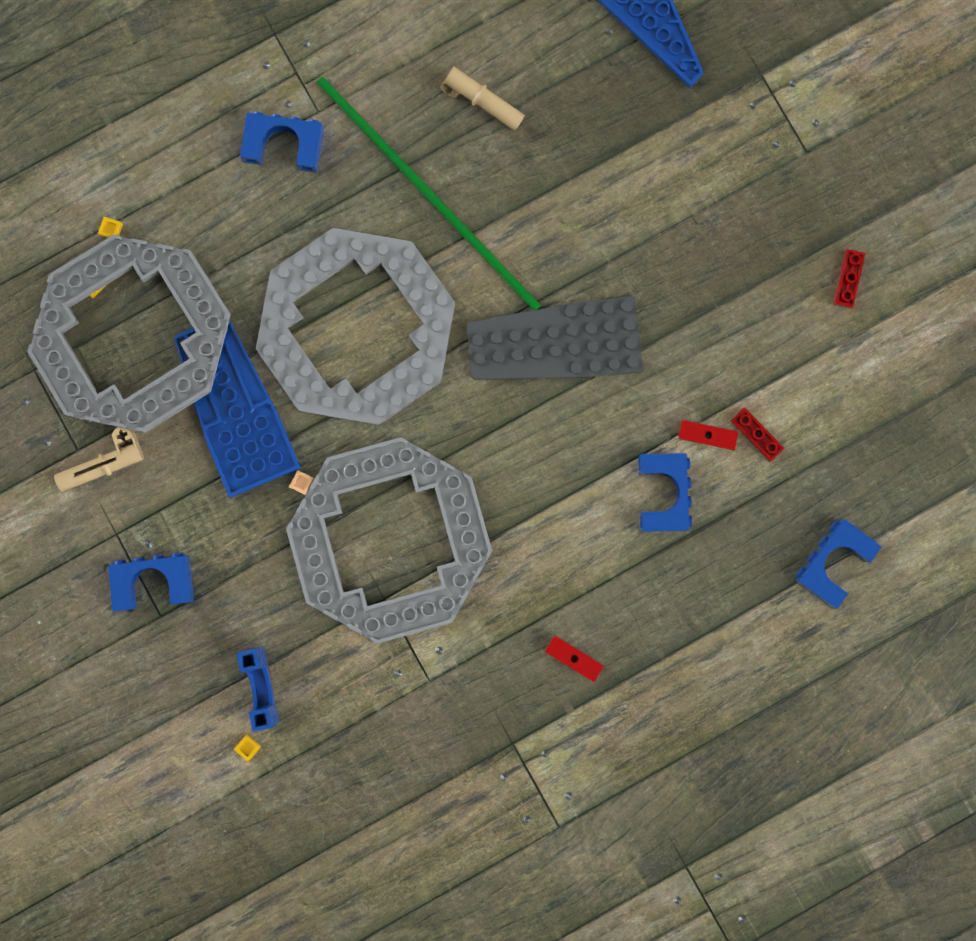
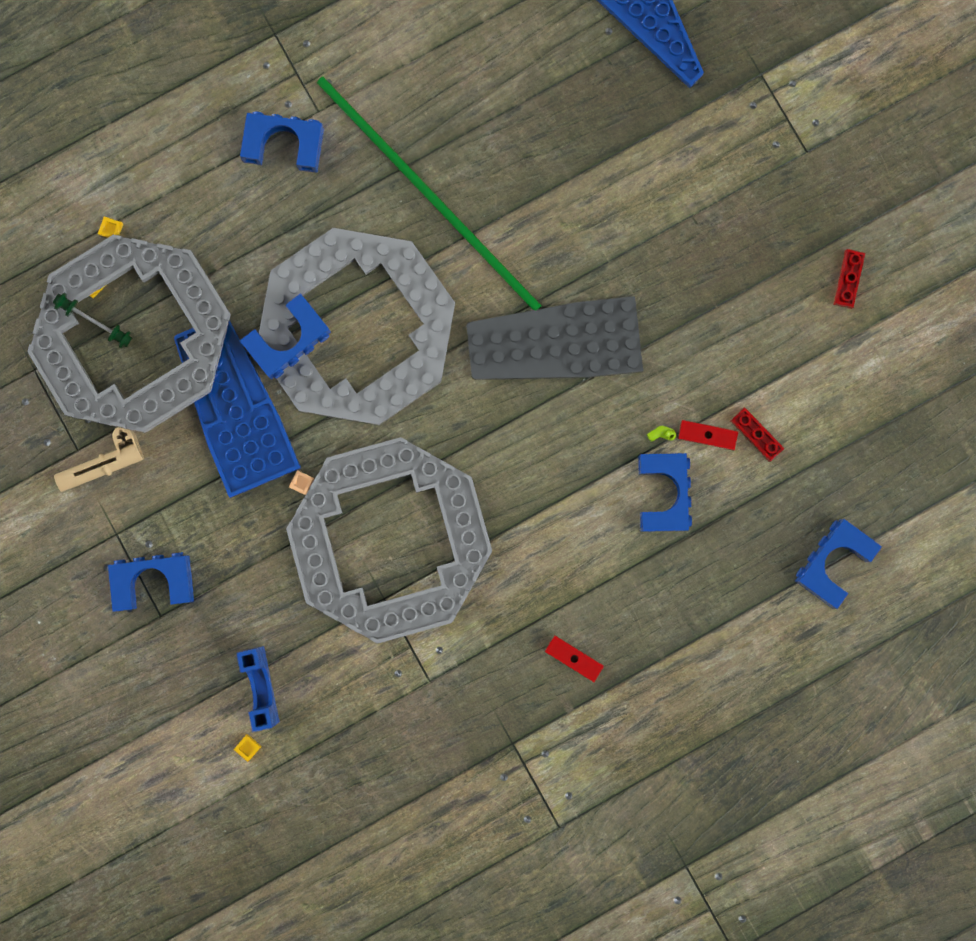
tan piece [440,66,525,131] -> none
none -> dark green axle [53,292,132,348]
none -> blue arch [240,293,331,379]
none -> lime arm [646,425,676,442]

